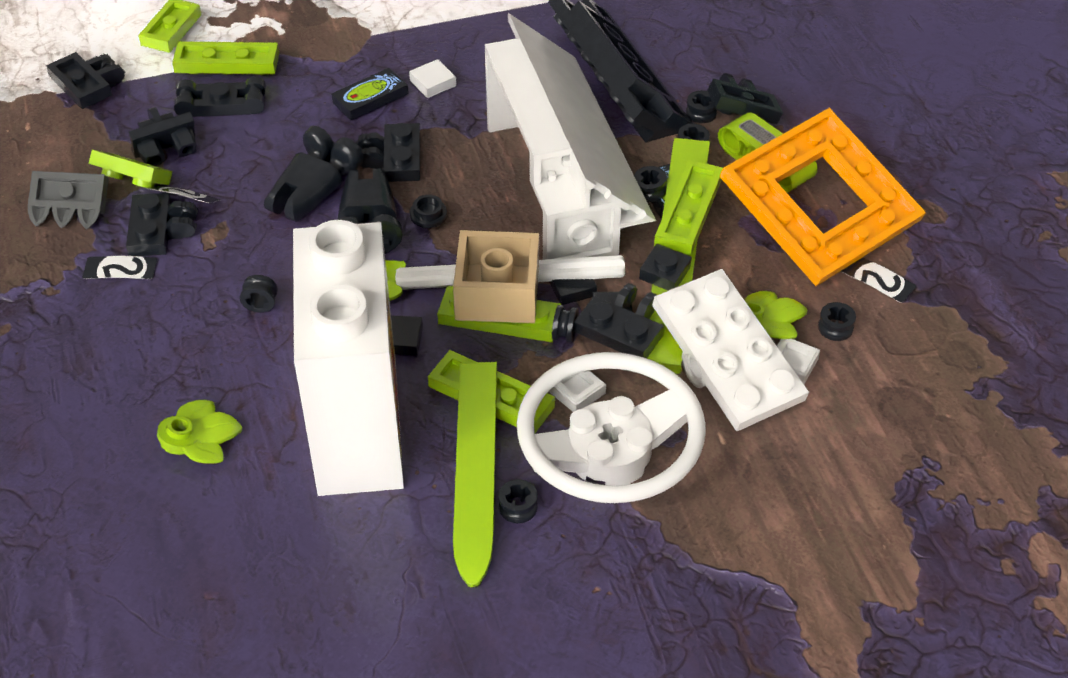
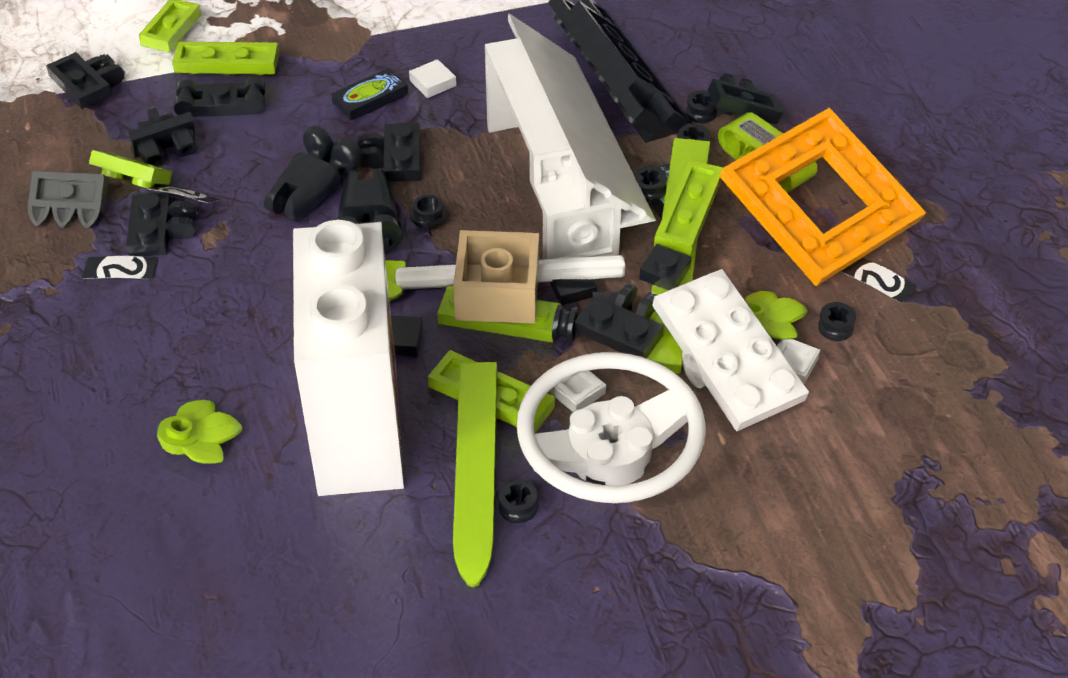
black bush [239,275,278,313] -> none

